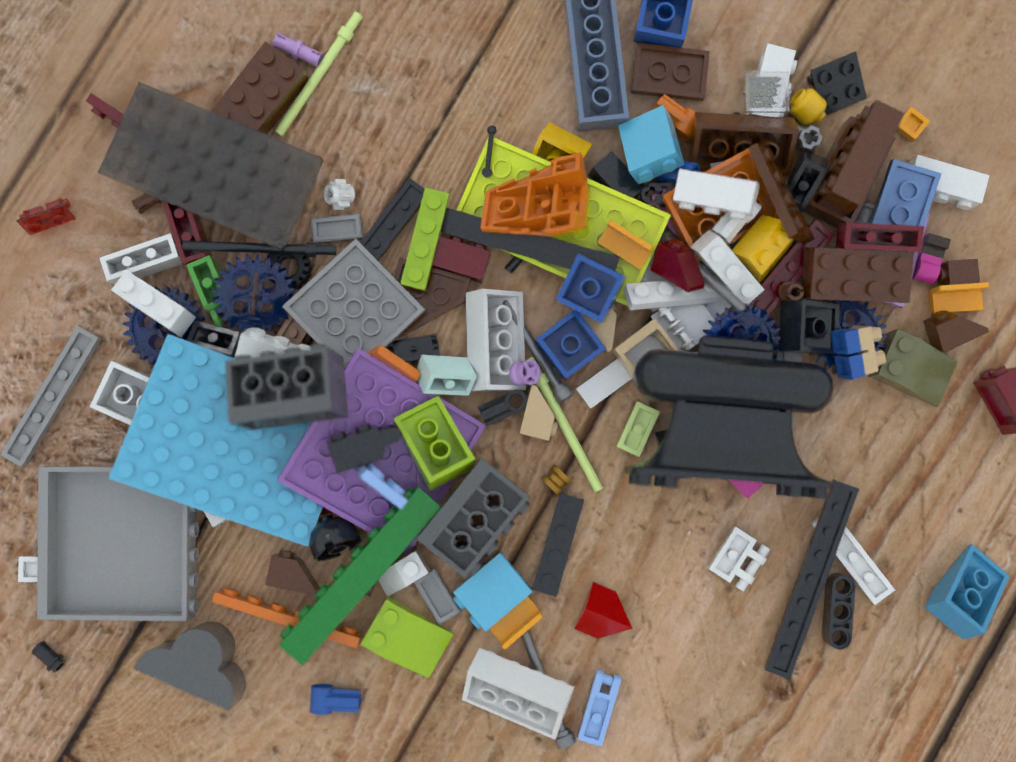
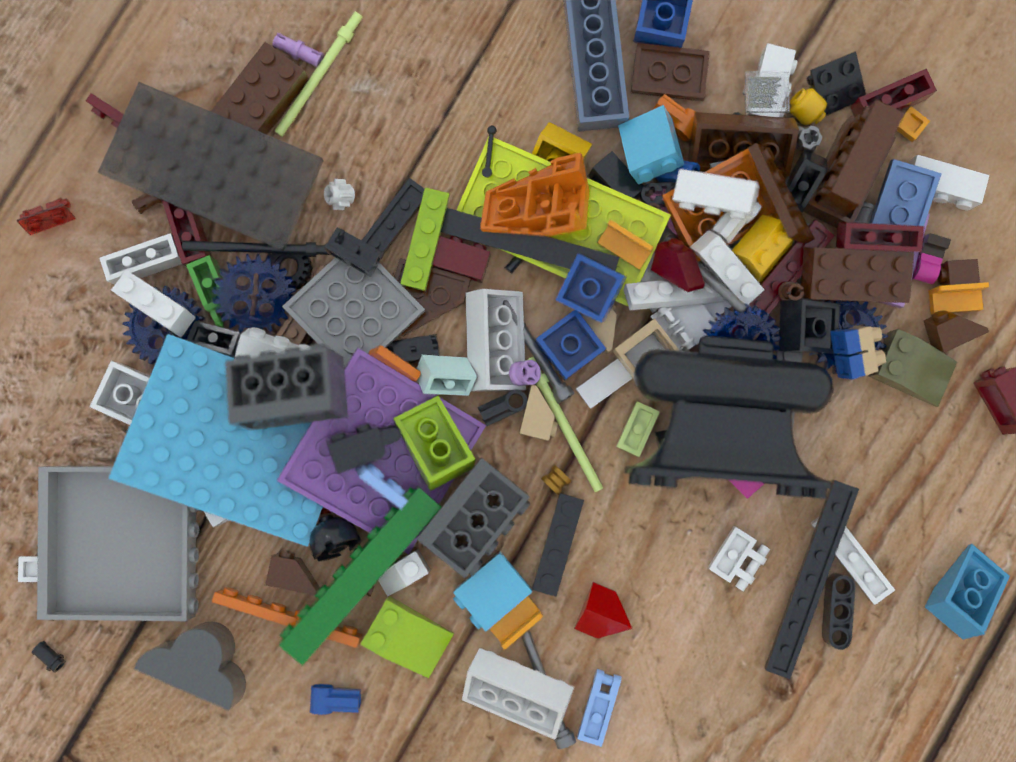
light grey plate [0,326,102,467] -> none
light grey tile [311,214,363,244] -> none
light grey tile [414,568,461,625] -> none
none -> black hinge [324,227,384,277]
none -> dark red brick [850,68,937,117]

